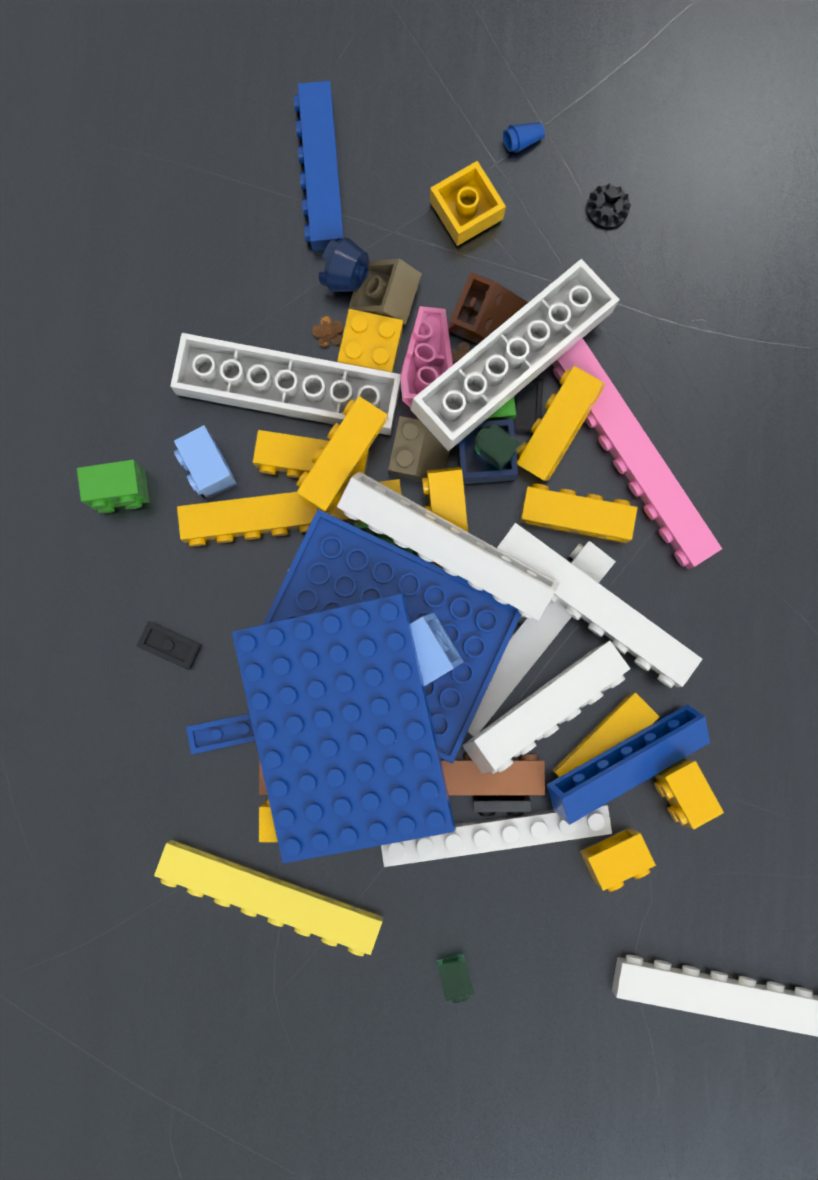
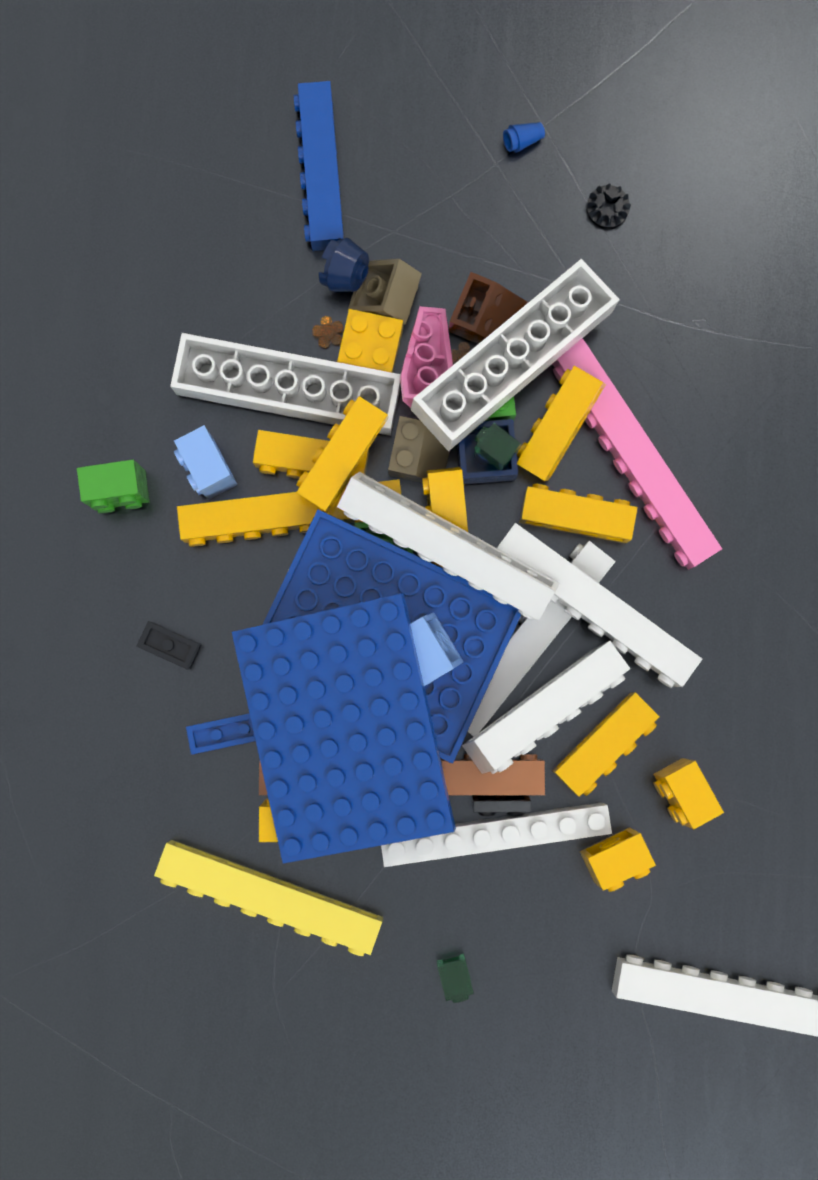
yellow brick [430,161,506,246] -> none
black tile [514,378,544,434] -> none
blue brick [547,704,710,825] -> none

